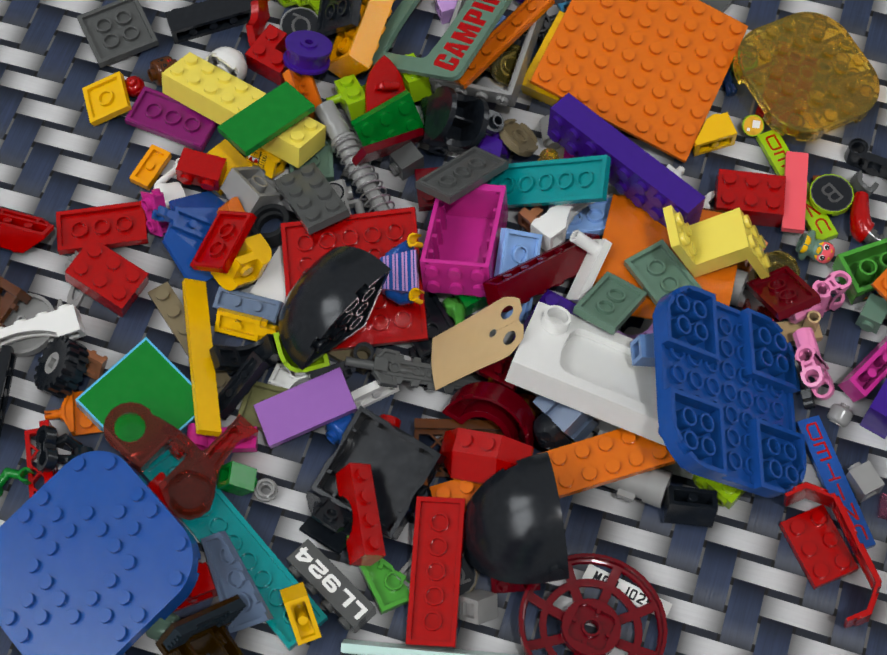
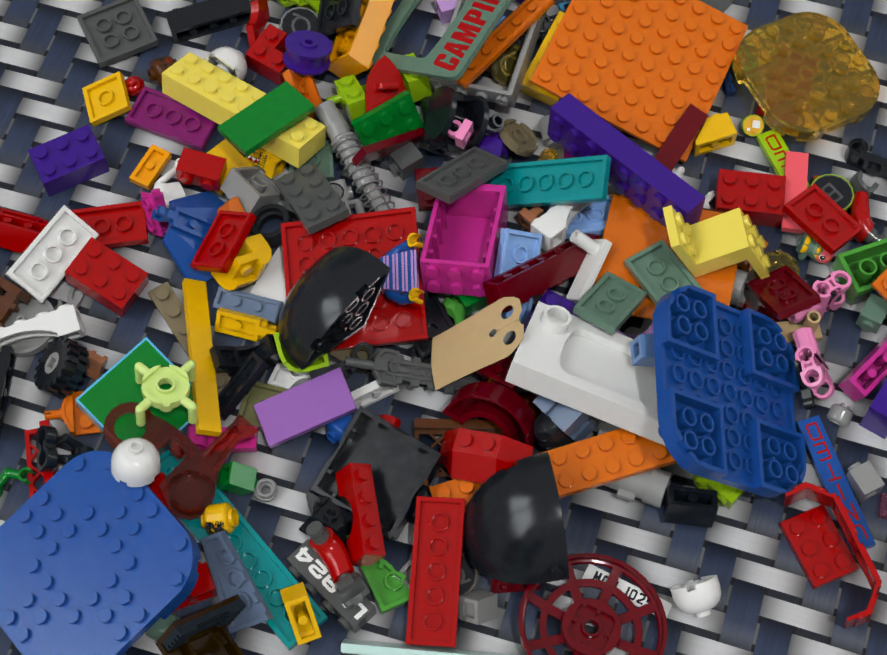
none -> white tile [5,205,99,303]
none -> dark purple brick [28,124,110,197]
none -> white cylinder [111,438,161,487]
none -> yellowish green plate [134,360,198,427]
none -> yellow head [201,502,239,535]
none -> piece [306,521,370,608]
none -> bright pink tile [447,119,474,149]
none -> dark red tile [654,103,709,171]
none -> white cylinder [670,575,721,618]
none -> red plate [782,183,864,255]

